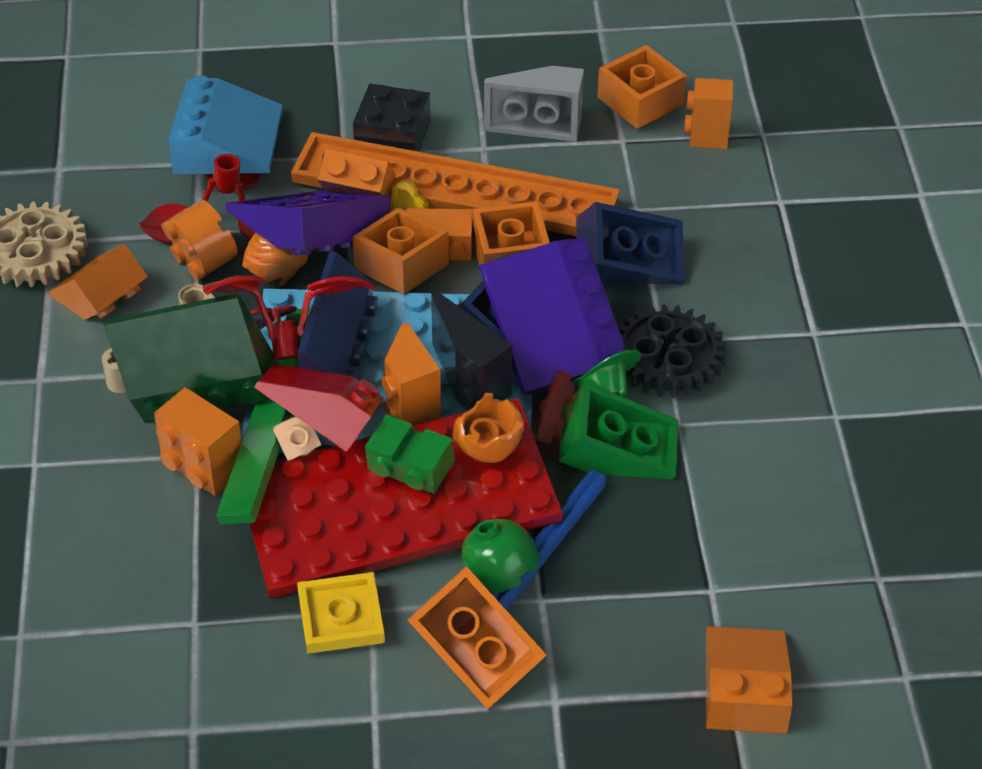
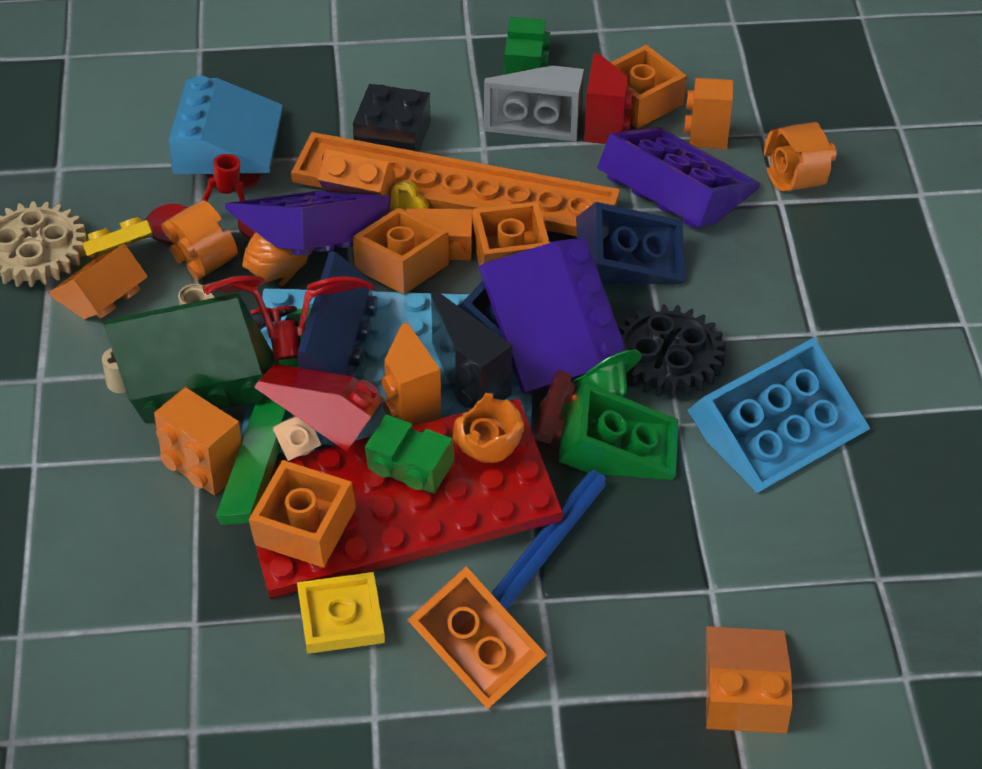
green cylinder [461,519,540,593] -> none
none -> yellow plate [82,217,155,258]
none -> orange brick [249,460,356,568]
none -> green brick [504,17,551,75]
none -> red slope [584,53,633,144]
none -> dark purple slope [597,127,761,228]
none -> dark azure slope [688,337,871,493]
none -> orange brick [764,122,836,191]

